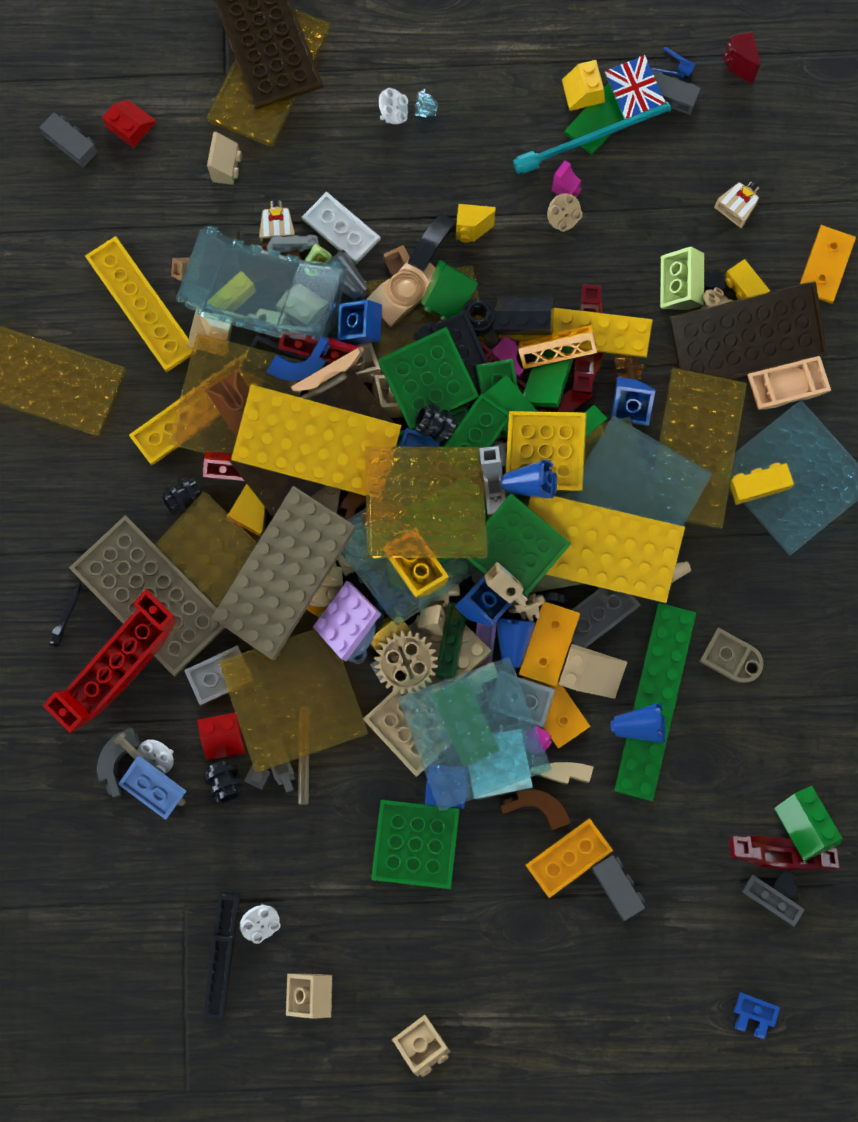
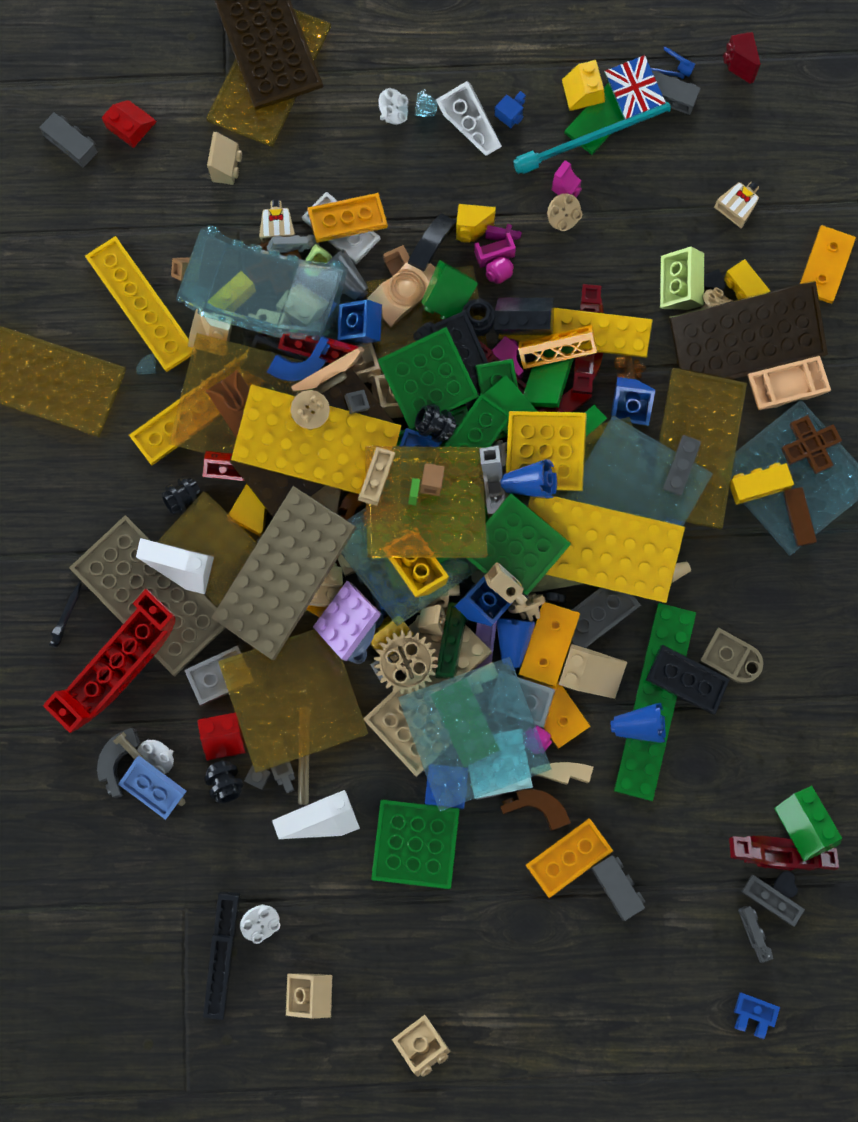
none -> clear light blue tile [136,354,156,374]
none -> white wedge [136,538,214,594]
none -> white wedge [272,790,360,839]
none -> tan plate [290,390,330,430]
none -> light orange plate [307,193,388,243]
none -> dark grey plate [344,390,370,414]
none -> tan tile [358,447,395,506]
none -> bright green tile [408,478,420,505]
none -> medium nougat panel [420,463,445,496]
none -> white wedge [436,81,502,156]
none -> dark pink panel [474,232,516,268]
none -> magenta slope [485,224,522,241]
none -> dark pink head [486,256,514,284]
none -> blue brick [494,91,526,128]
none -> black tile [645,645,730,715]
none -> dark grey plate [662,435,701,496]
none -> dark grey hinge [738,906,773,963]
none -> reddish brown plate [781,415,842,475]
none -> reddish brown tile [783,487,817,547]

